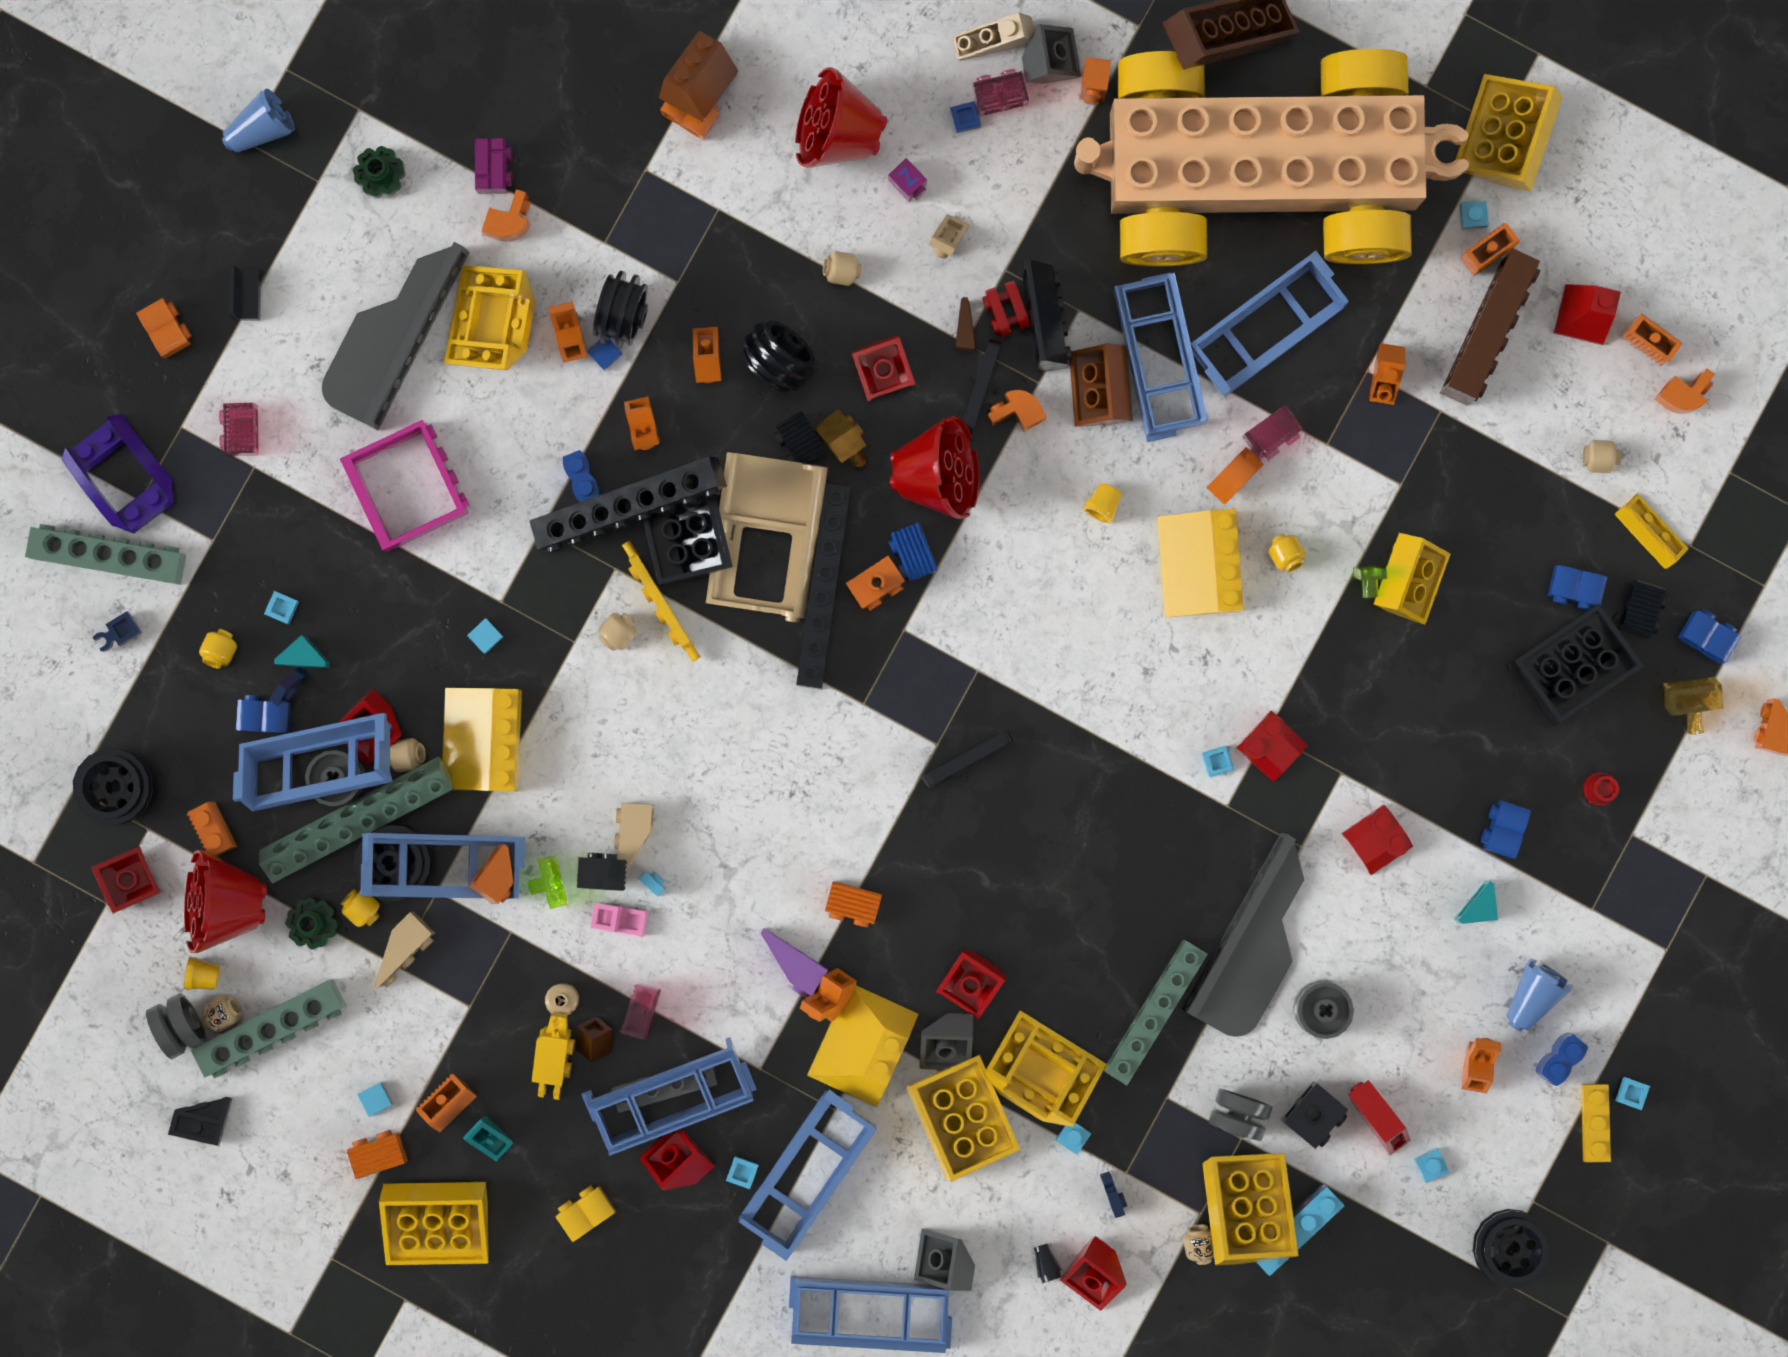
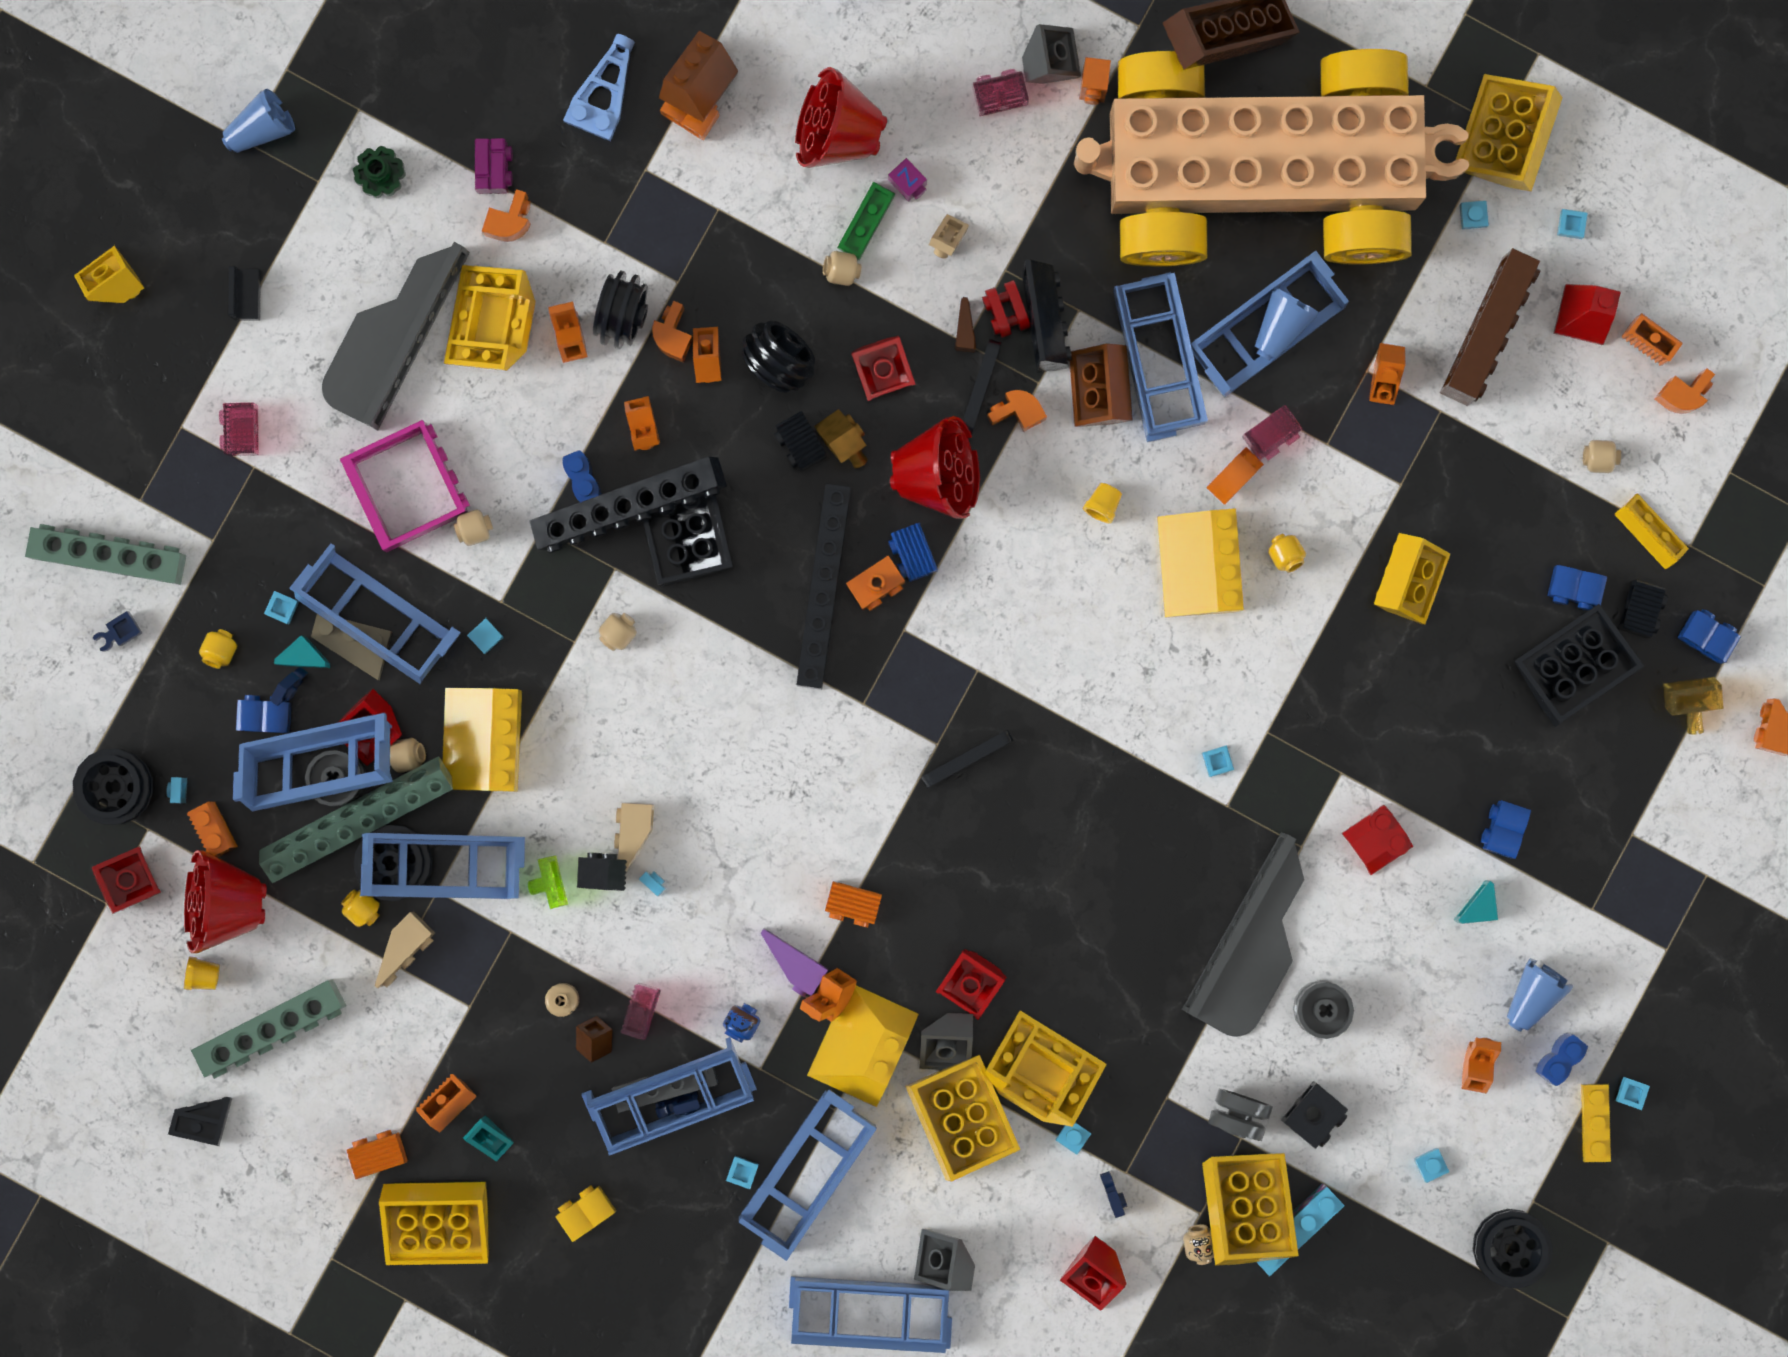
dark purple wedge [62,414,174,534] -> none
orange brick [136,298,192,359] -> none
dark grey wheel [146,993,206,1060] -> none
tan head [201,995,242,1033] -> none
dark green plant [285,897,339,949] -> none
medium azure tile [358,1082,393,1117] -> none
orange slope [468,844,513,904] -> none
yellow hinge [532,1012,575,1100] -> none
blue tile [587,340,623,371] -> none
bright pink slope [590,903,649,936] -> none
yellow plate [622,540,701,663] -> none
red slope [639,1128,715,1191] -> none
tan piece [706,452,828,623] -> none
blue tile [950,101,981,133] -> none
tan slope [953,12,1034,60] -> none
black cone [1033,1243,1062,1284] -> none
sand green brick [1104,940,1208,1085] -> none
red slope [1236,711,1308,782] -> none
red slope [1348,1080,1411,1155] -> none
clear neon green tile [1353,566,1387,598] -> none
orange brick [1461,223,1520,276] -> none
red piece [1583,773,1619,805] -> none
none -> yellow slope [74,245,144,303]
none -> medium azure plate [167,777,187,803]
none -> medium blue piece [290,544,460,684]
none -> dark tan wing [311,614,392,681]
none -> tan head [454,509,493,546]
none -> light blue plate [563,34,635,142]
none -> orange brick [652,301,693,363]
none -> dark blue plate [655,1091,700,1118]
none -> blue head [723,1003,761,1043]
none -> green tile [837,182,895,261]
none -> medium blue cone [1255,287,1319,361]
none -> medium azure plate [1557,209,1588,239]

